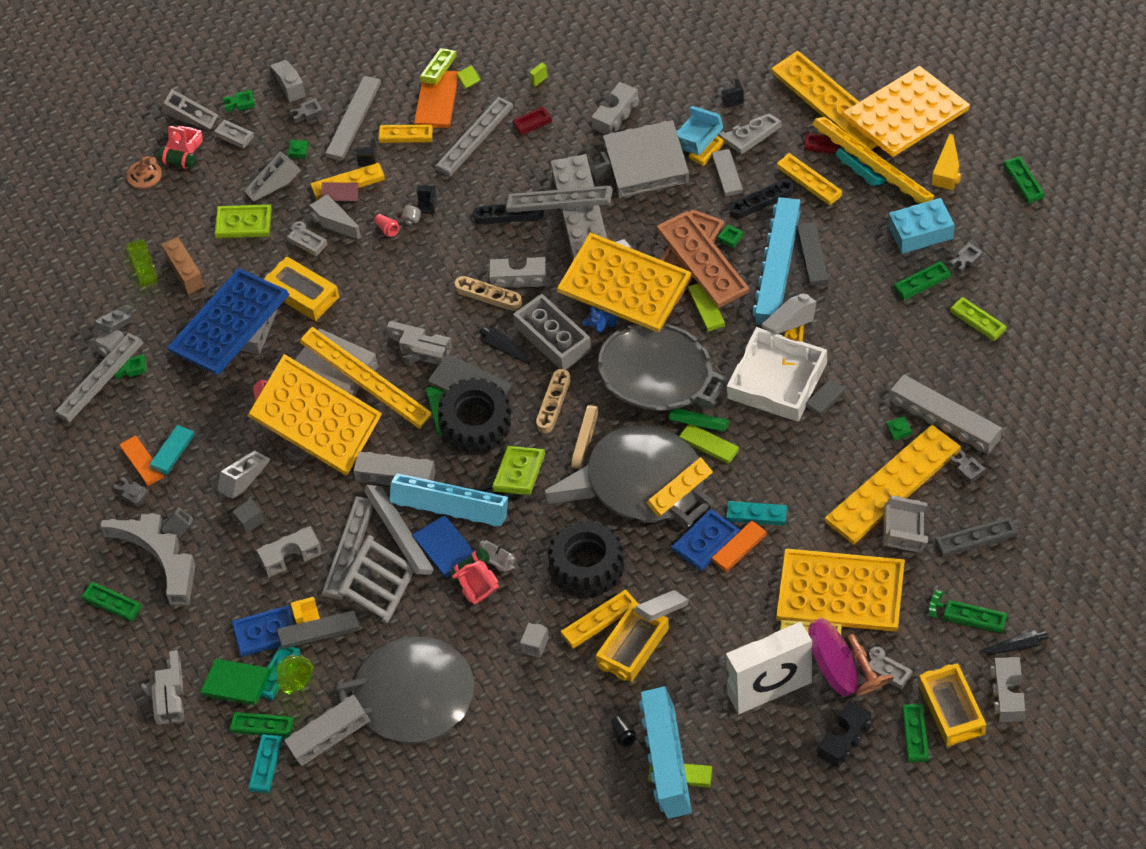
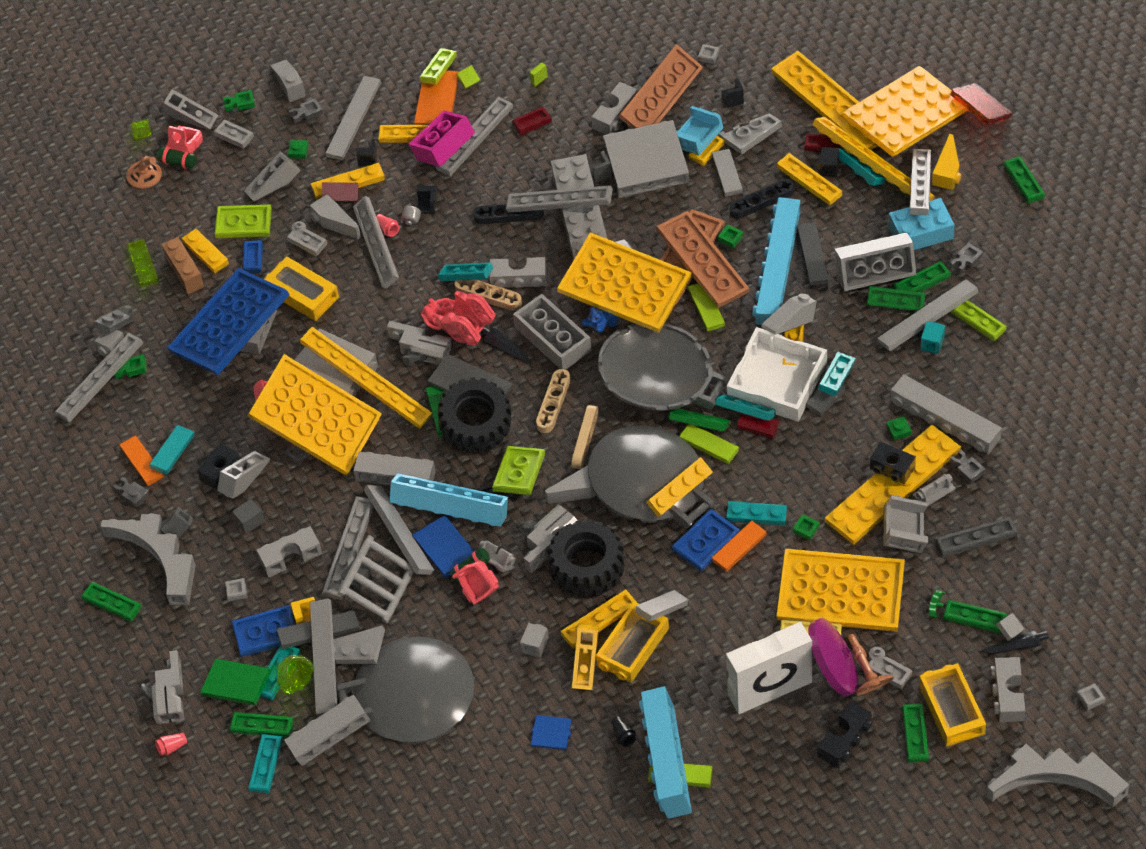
none -> clear neon green tile [131,119,152,139]
none -> coral cone [155,732,187,756]
none -> yellow plate [182,229,229,274]
none -> black brick [197,443,240,490]
none -> light grey tile [225,578,248,602]
none -> blue tile [243,240,263,273]
none -> light grey tile [310,598,337,717]
none -> light grey wing [333,625,385,664]
none -> light grey tile [353,196,399,289]
none -> dark pink brick [409,110,475,167]
none -> coral animal [420,291,496,346]
none -> teal tile [438,263,494,281]
none -> light grey plate [523,505,577,573]
none -> blue piece [531,715,572,750]
none -> yellow slope [572,625,599,690]
none -> nougat plate [618,44,703,129]
none -> light grey tile [698,44,720,64]
none -> teal tile [715,394,776,421]
none -> dark red tile [737,413,780,439]
none -> green plate [793,514,820,541]
none -> black panel [818,147,840,177]
none -> plate [818,352,856,396]
none -> light grey brick [835,233,916,291]
none -> green tile [867,286,926,311]
none -> black brick [870,441,916,485]
none -> light grey tile [877,279,979,351]
none -> tile [910,149,931,215]
none -> light grey hinge [912,474,956,506]
none -> teal brick [920,321,945,354]
none -> clear red tile [950,83,1012,125]
none -> light grey arch [986,744,1129,807]
none -> light grey tile [996,613,1024,641]
none -> light grey tile [1077,683,1106,711]

